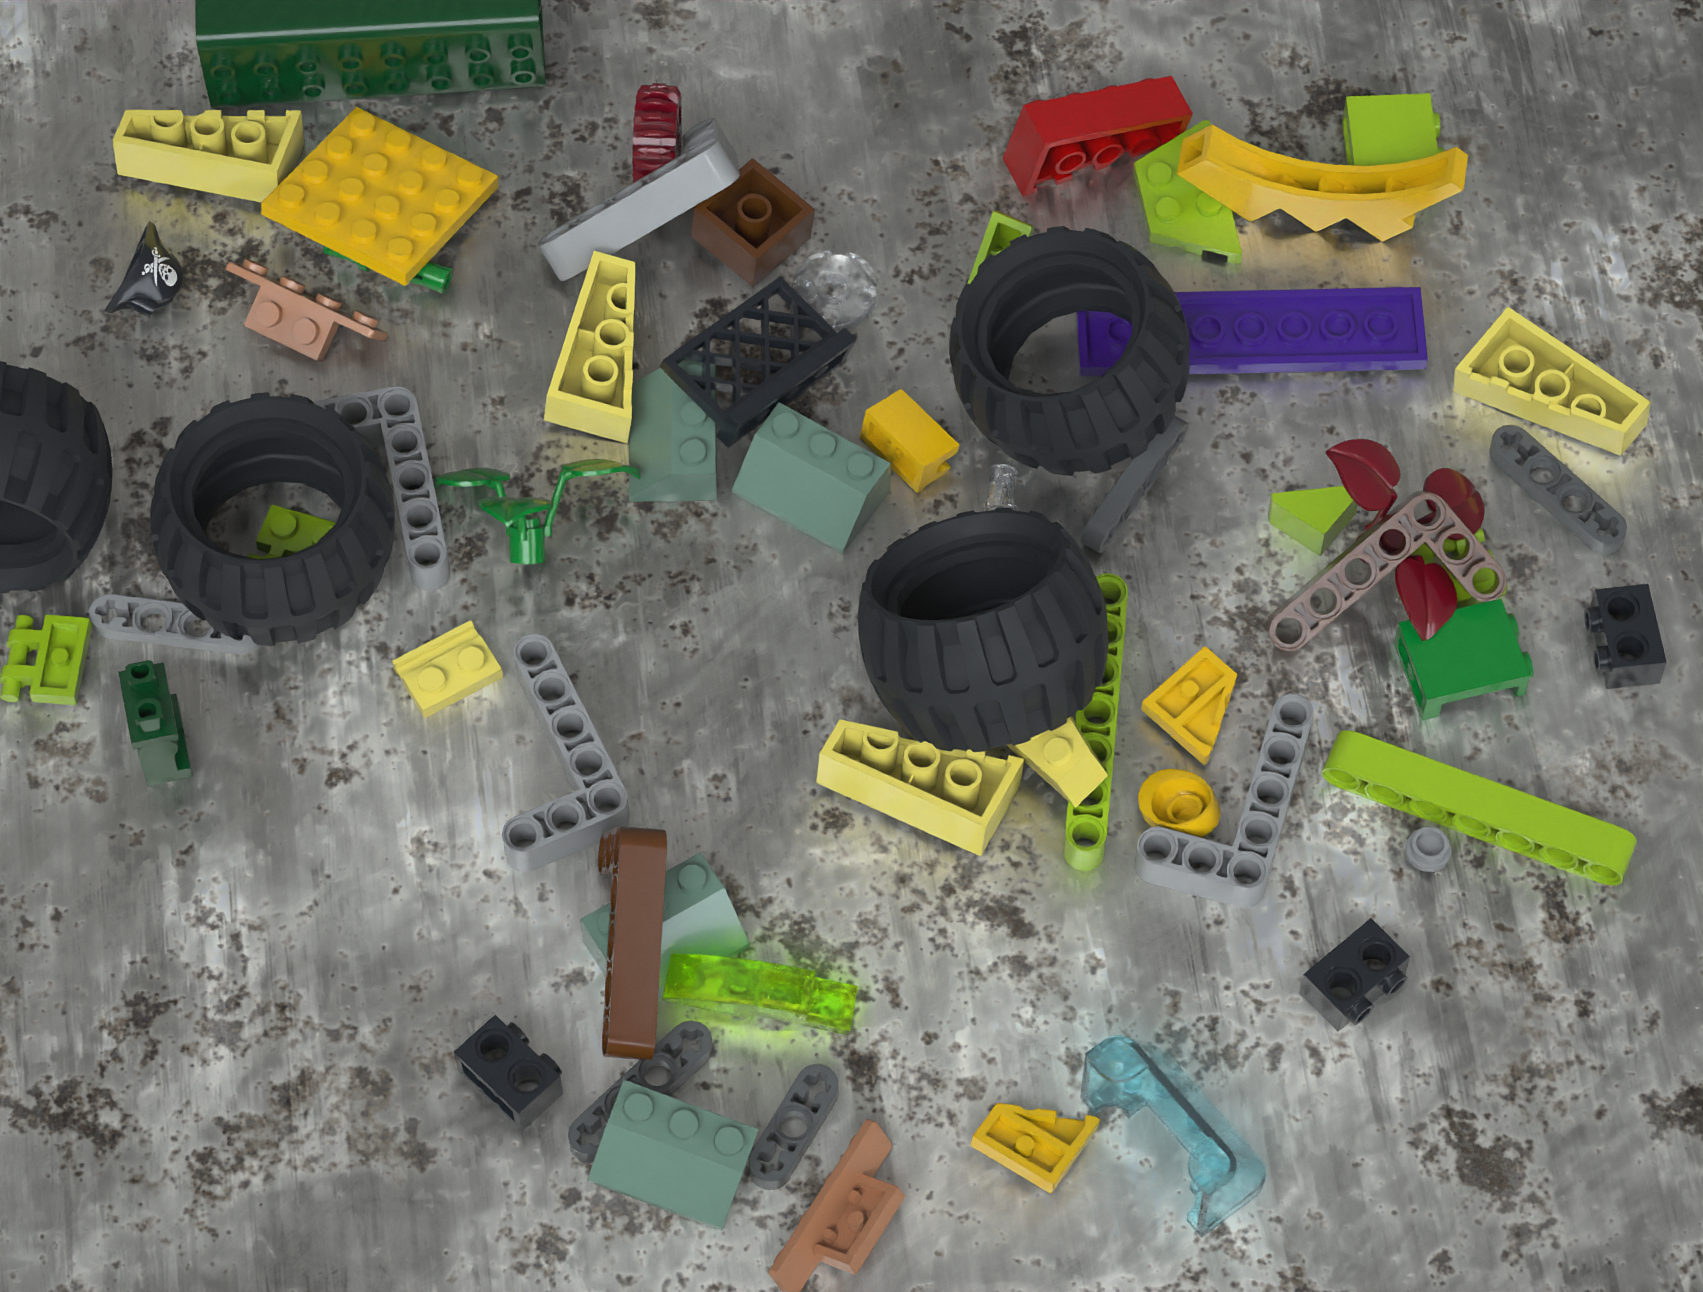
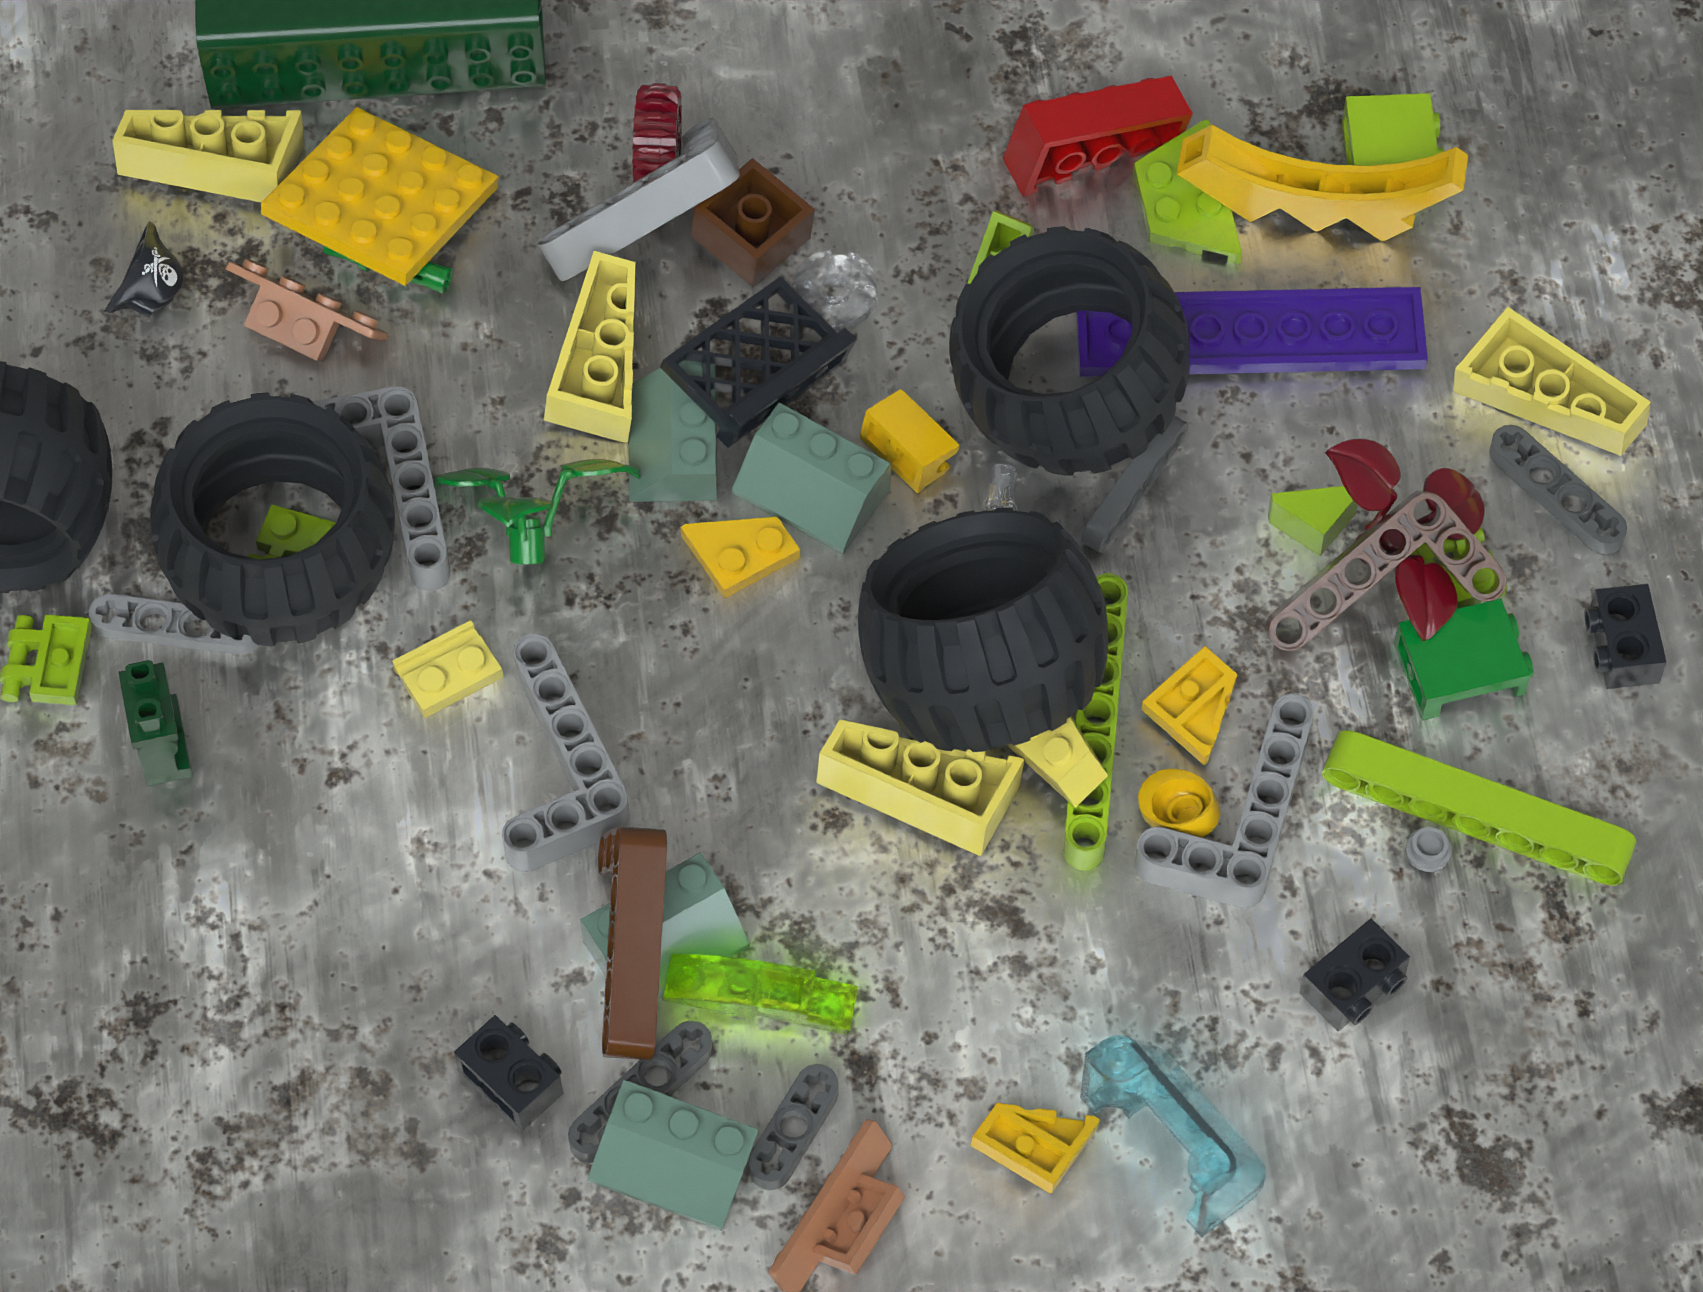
none -> yellow wing [680,517,801,599]

